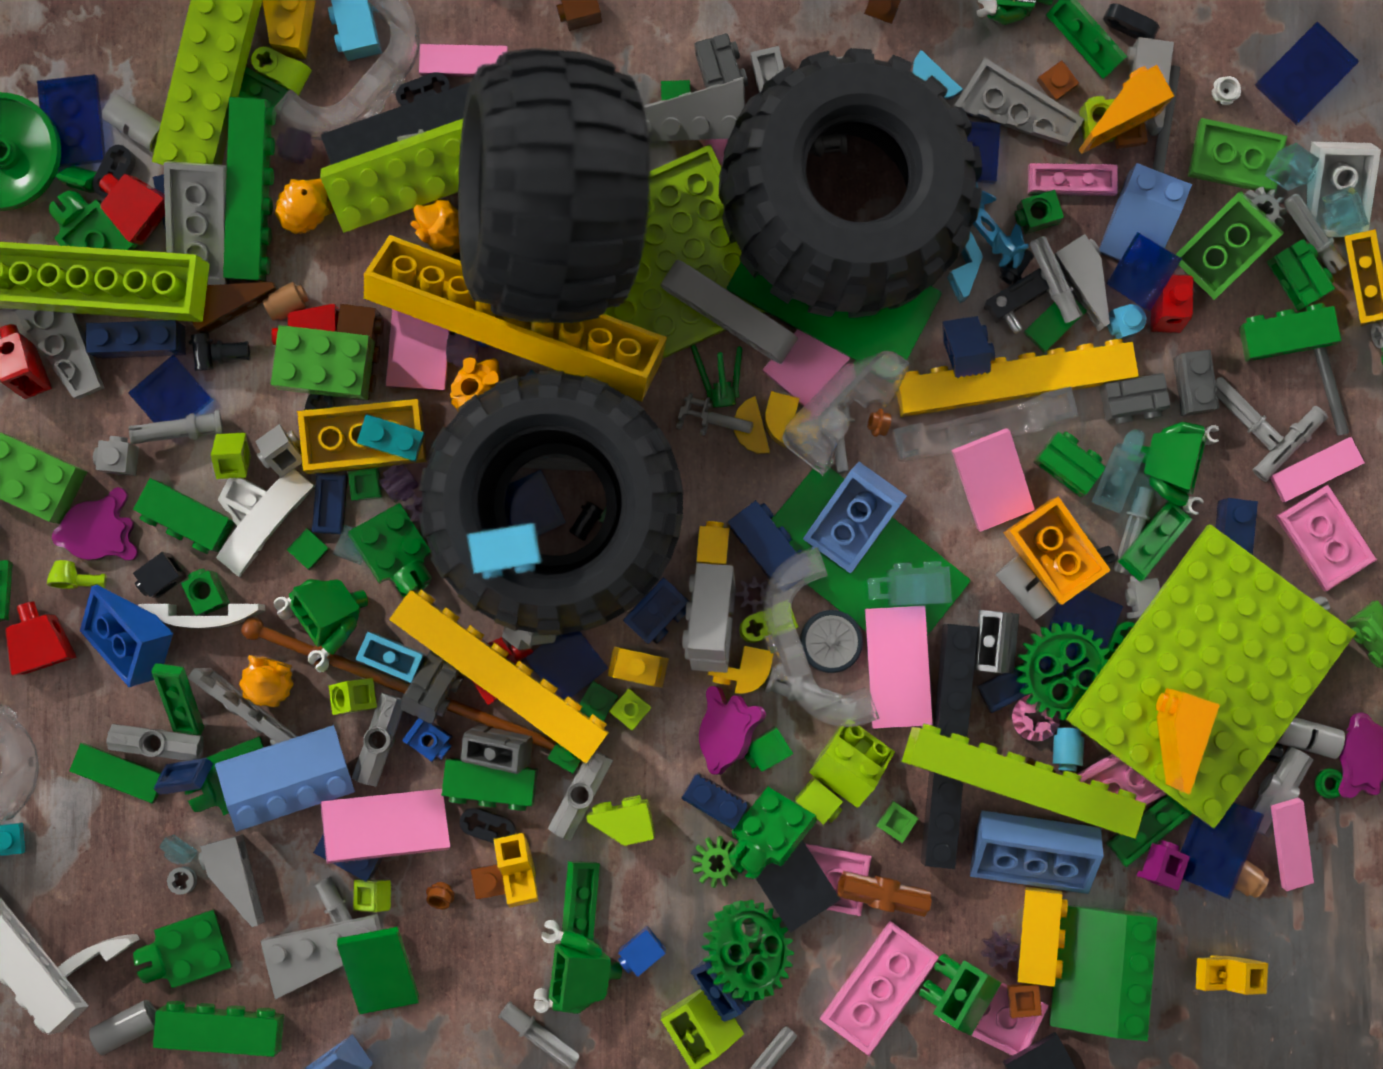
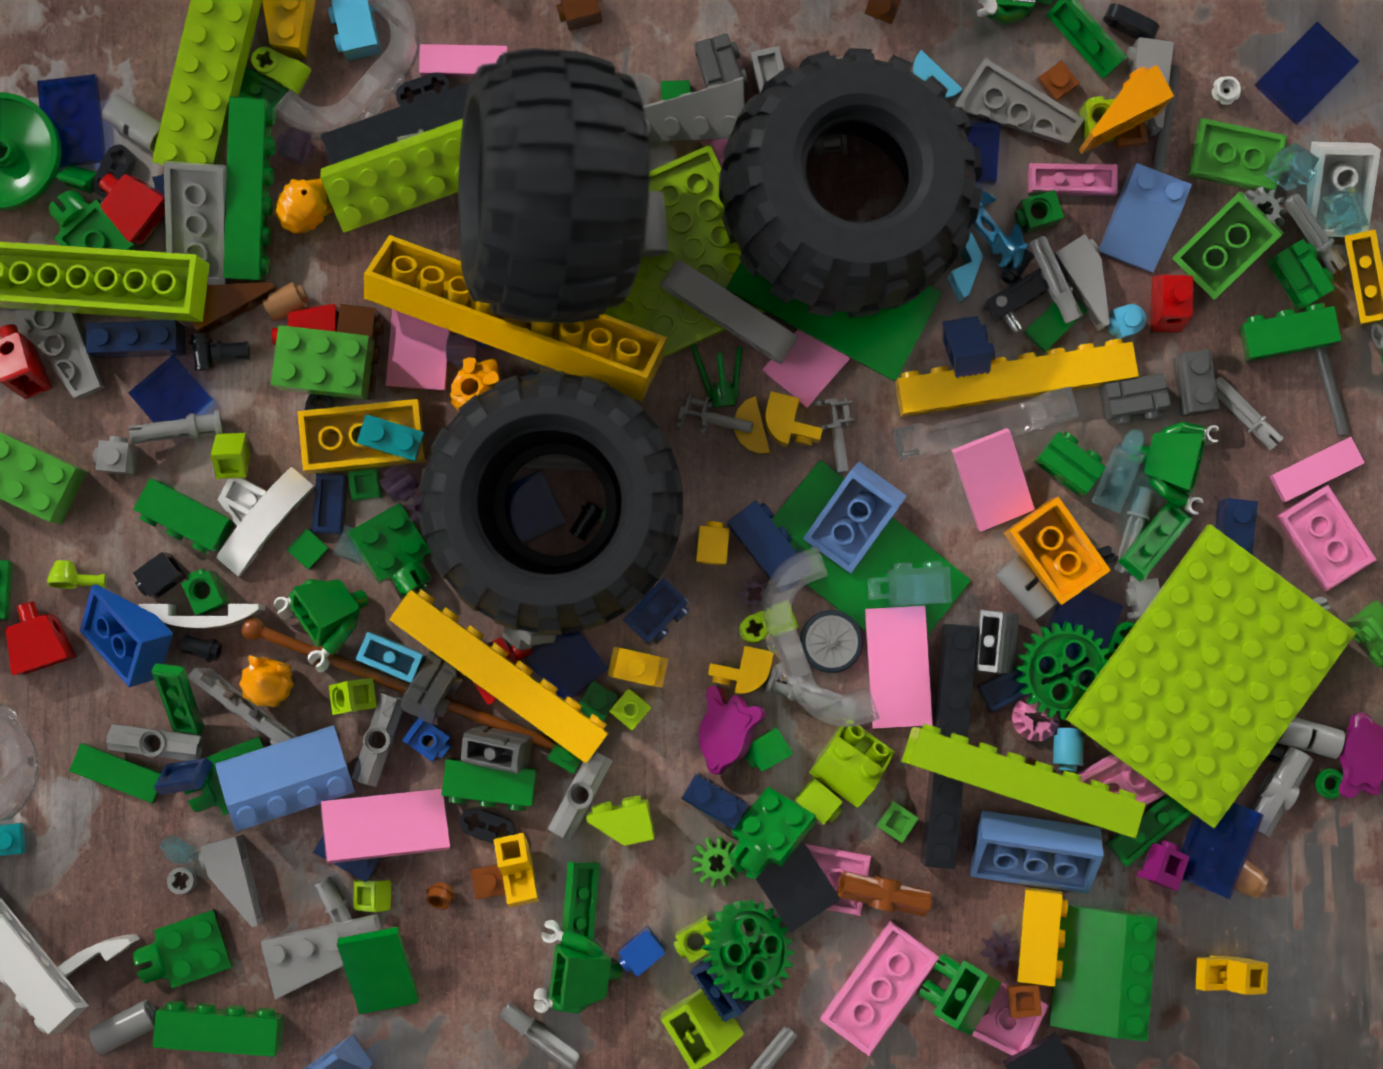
magenta tile [52,487,139,561] -> none
light grey brick [255,424,302,478] -> none
light orange animal [410,200,460,257] -> none
medium azure brick [468,524,541,578] -> none
light grey piece [683,563,736,673] -> none
clear windscreen [782,351,910,476] -> none
dark orange plate [867,408,892,437] -> none
clear blue tile [1106,232,1182,311] -> none
light orange slope [1156,688,1220,794] -> none
light grey pin [1252,406,1329,482] -> none
bright pink tile [1271,798,1314,891] -> none
none -> black pin [181,635,222,663]
none -> light grey pin [642,191,669,257]
none -> lime brick [673,915,712,963]

